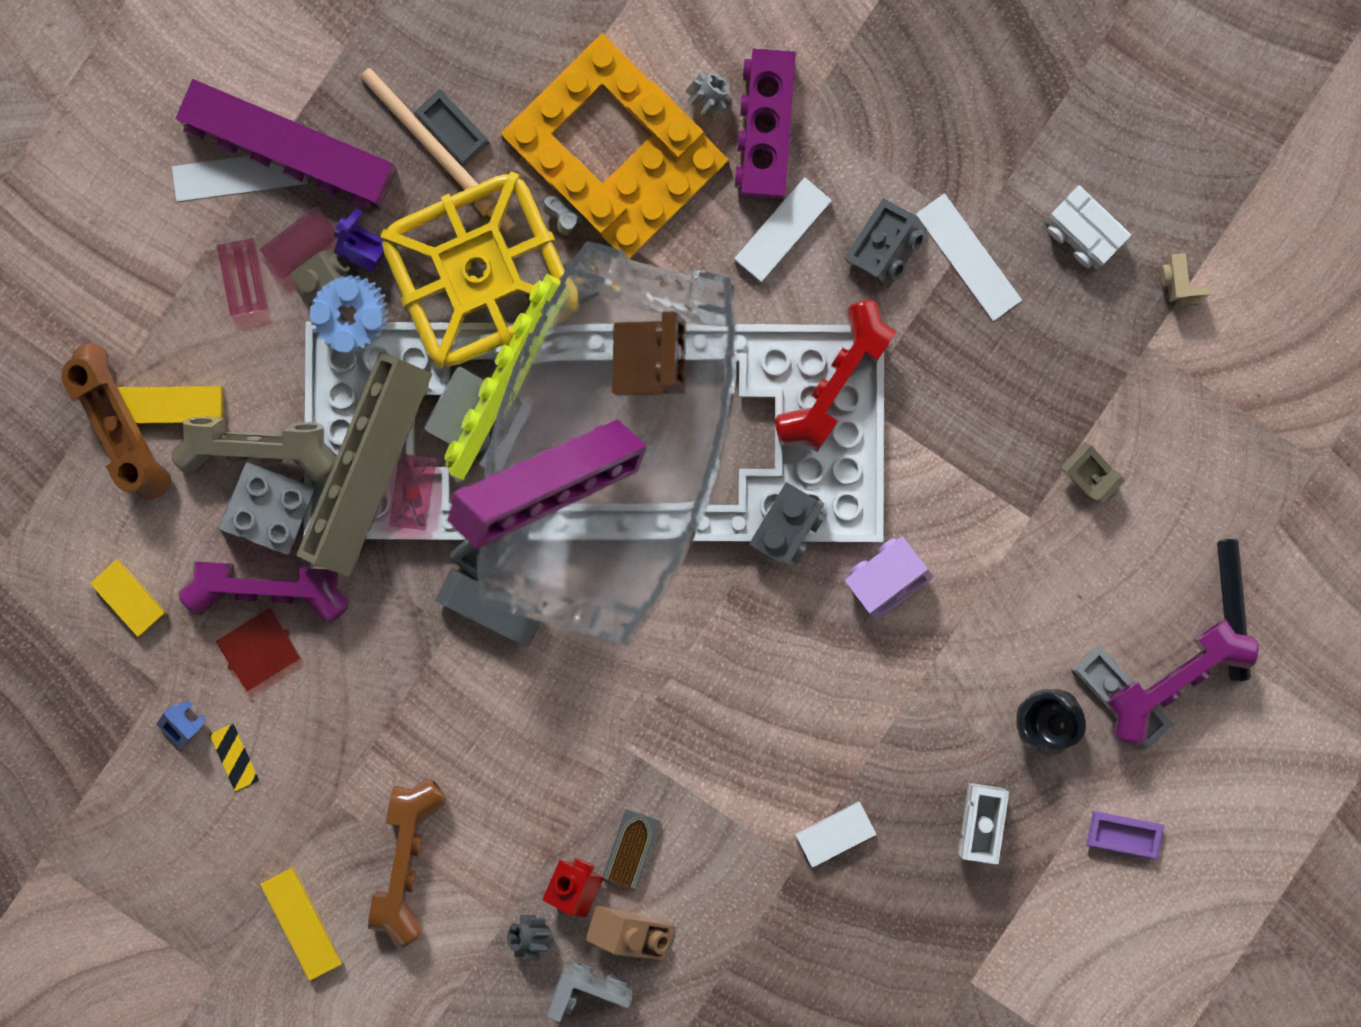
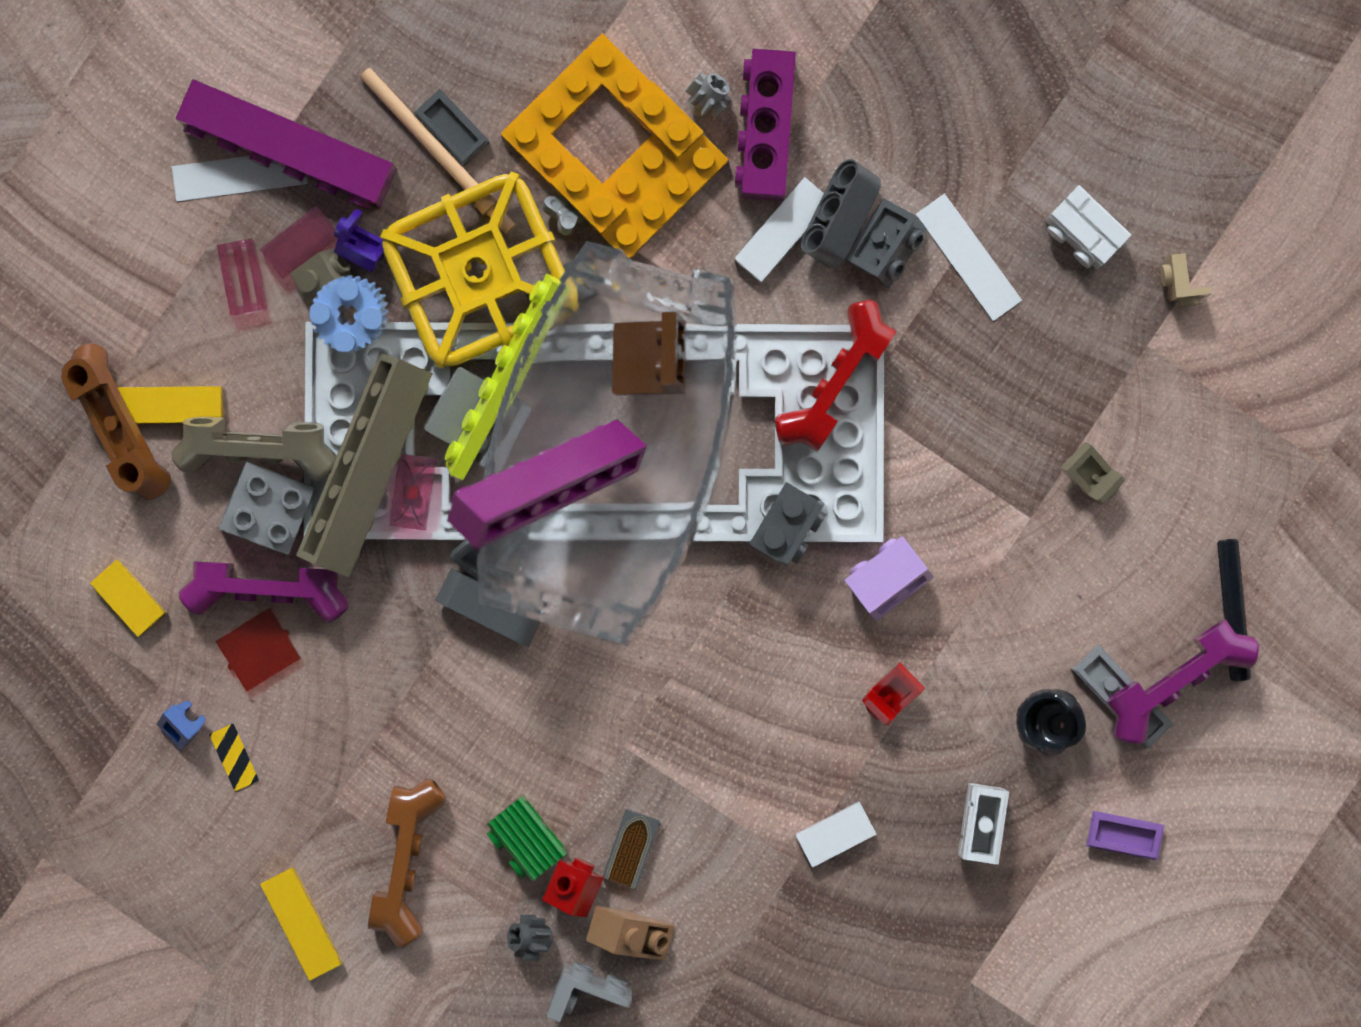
none -> green brick [487,794,567,881]
none -> dark grey beam [801,159,881,269]
none -> red bracket [862,662,925,726]

